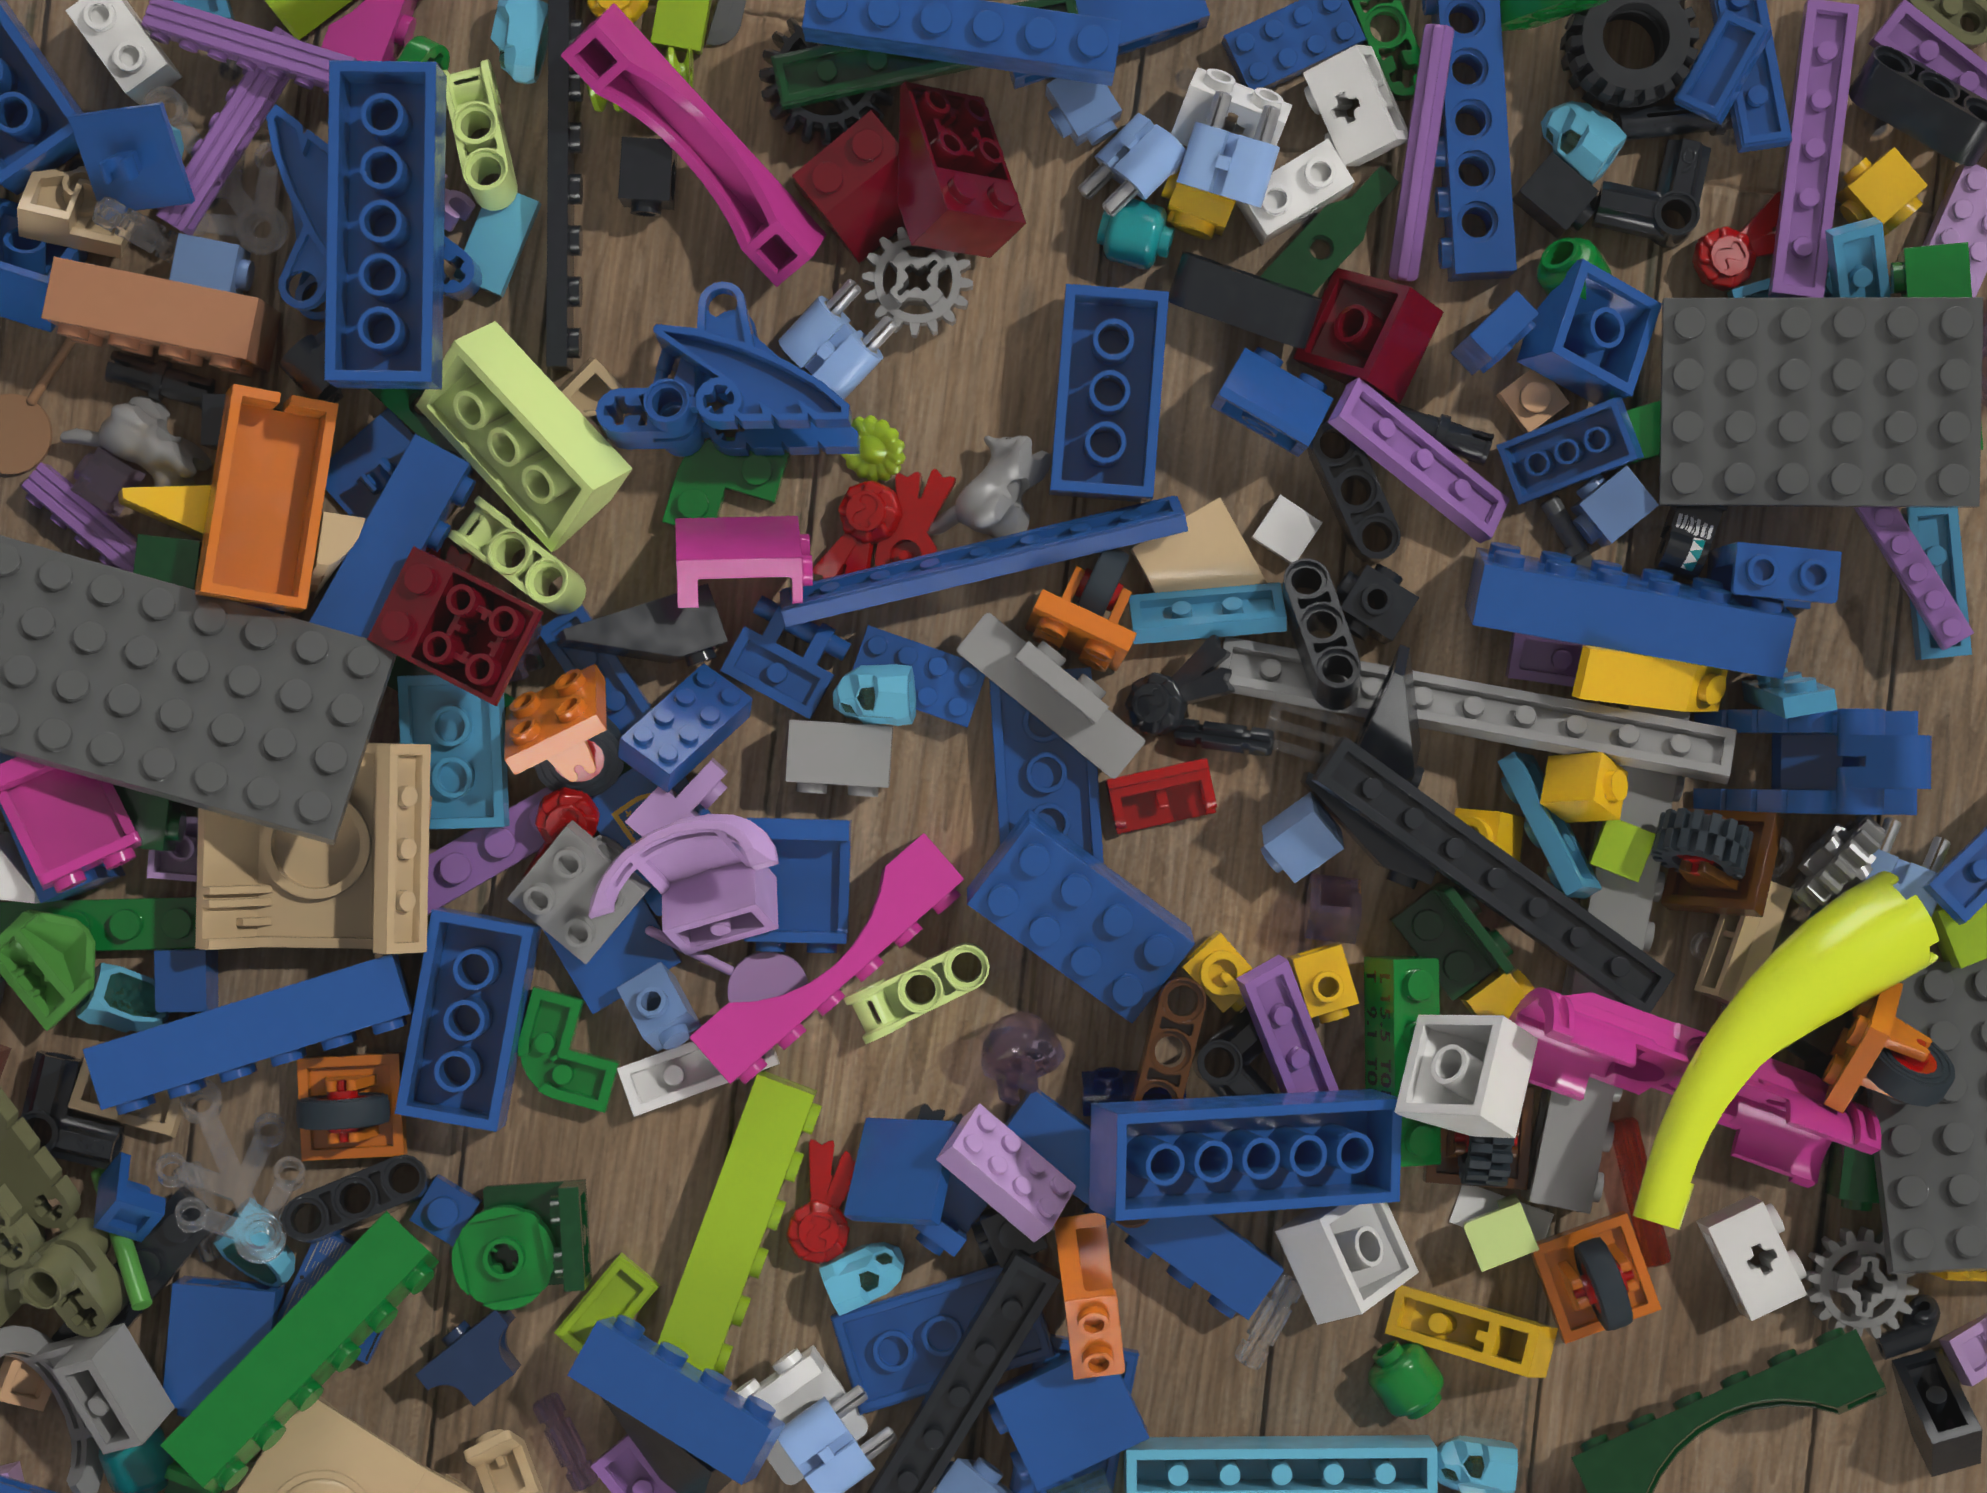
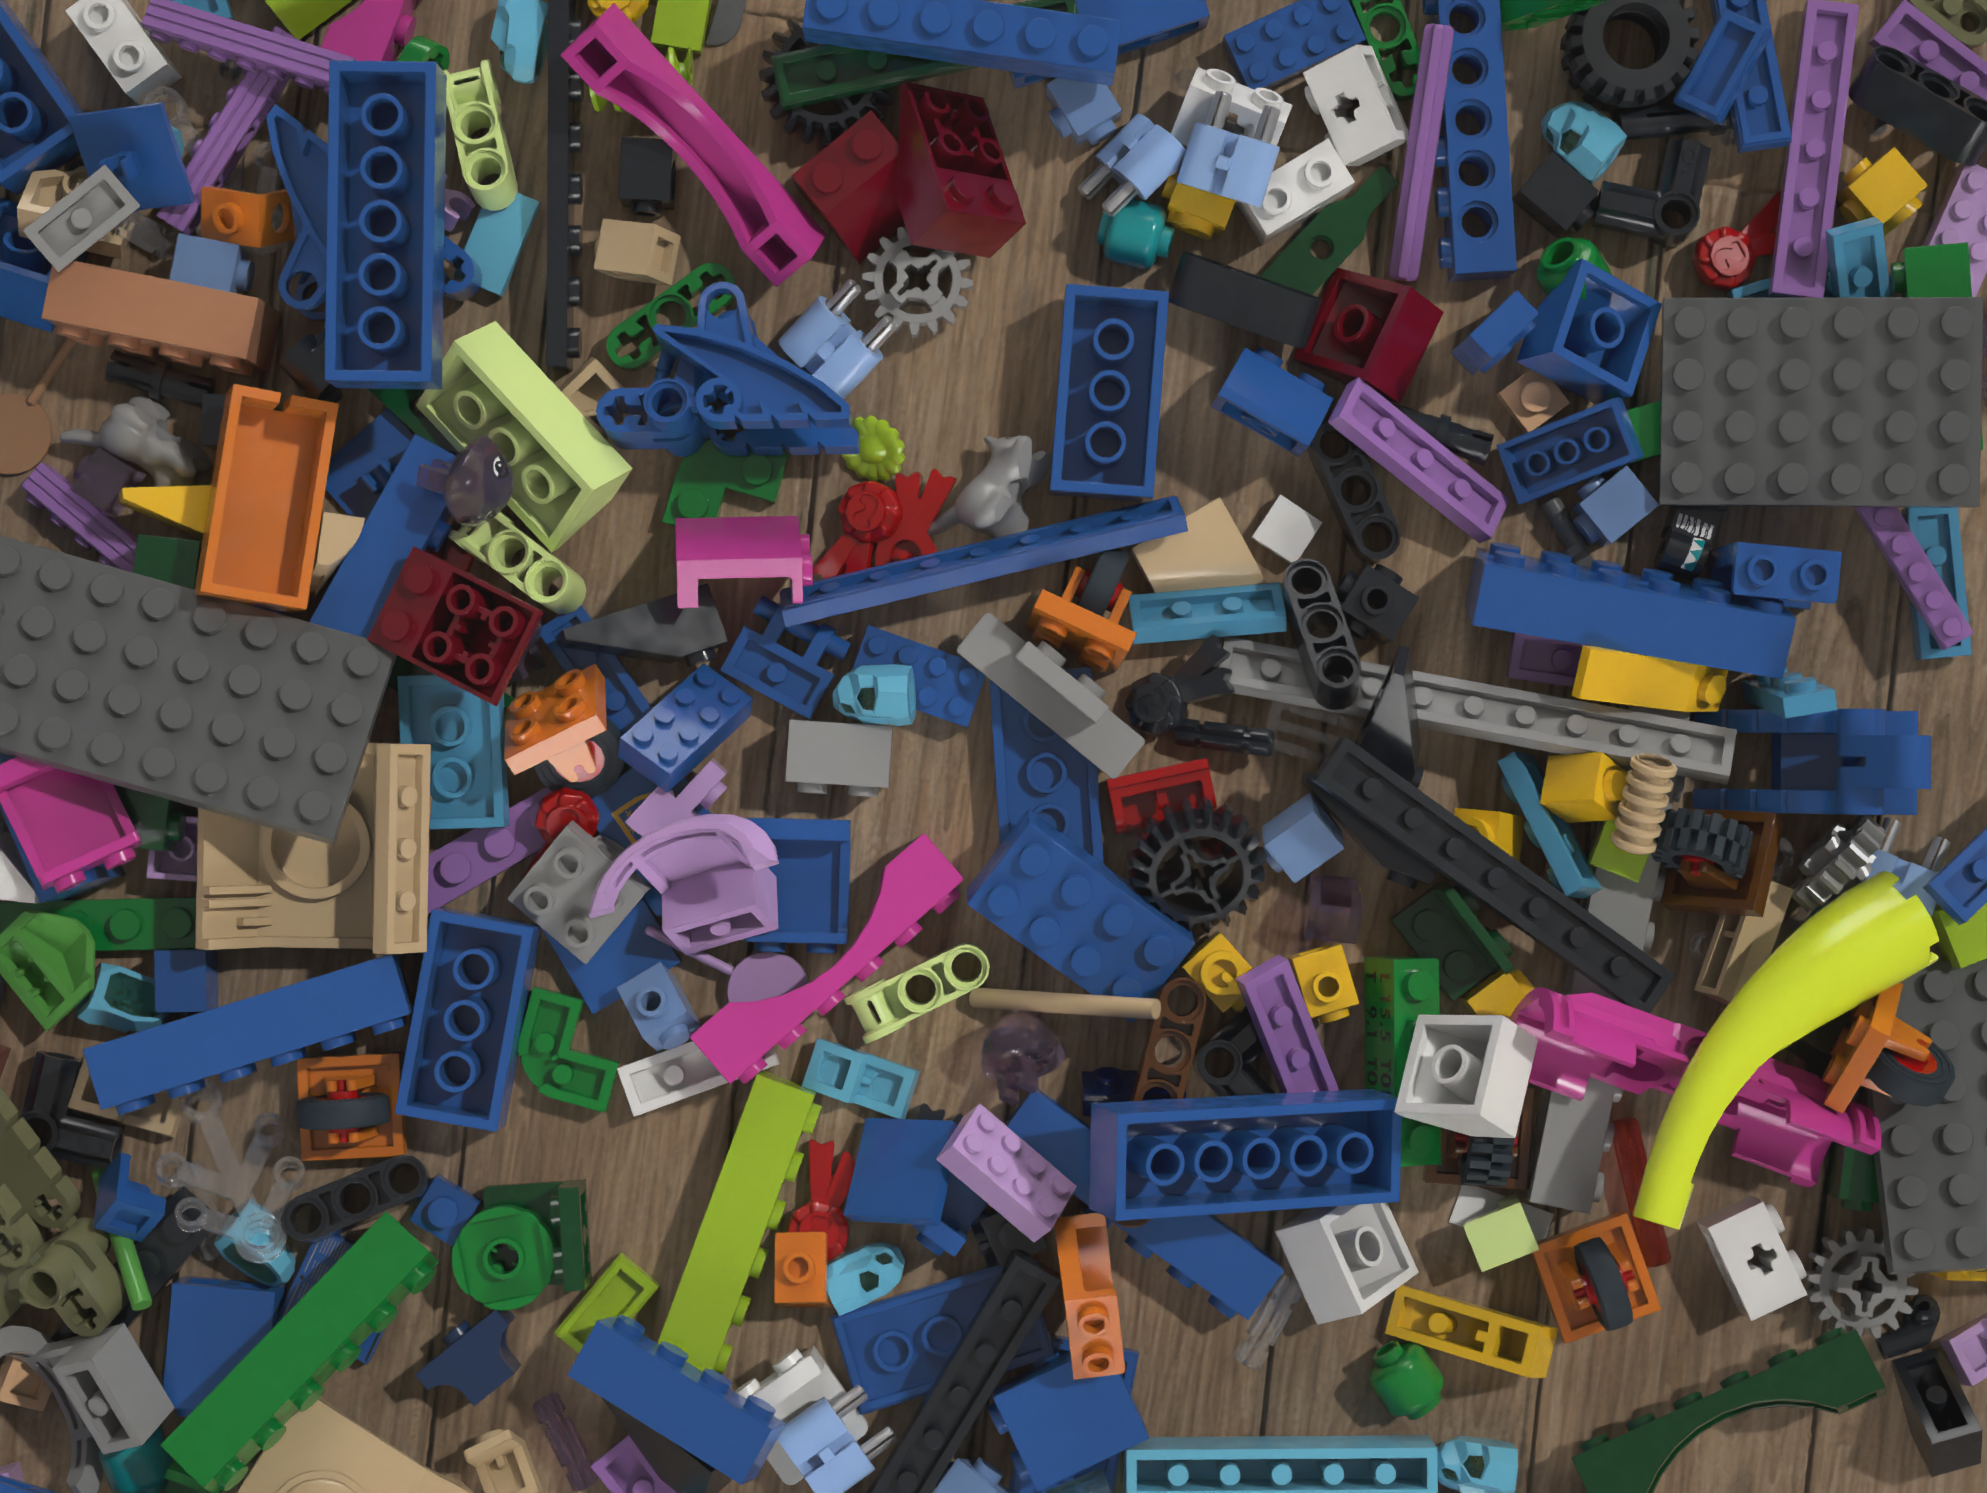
none -> light grey plate [23,165,140,272]
none -> orange bracket [201,186,295,248]
none -> clear purple piece [416,434,514,528]
none -> tan brick [594,219,681,286]
none -> green beam [606,263,736,372]
none -> orange bracket [774,1232,834,1308]
none -> medium azure slope [801,1038,921,1119]
none -> tan bar [969,988,1161,1020]
none -> black gear [1127,797,1266,934]
none -> tan piece [1610,753,1678,855]

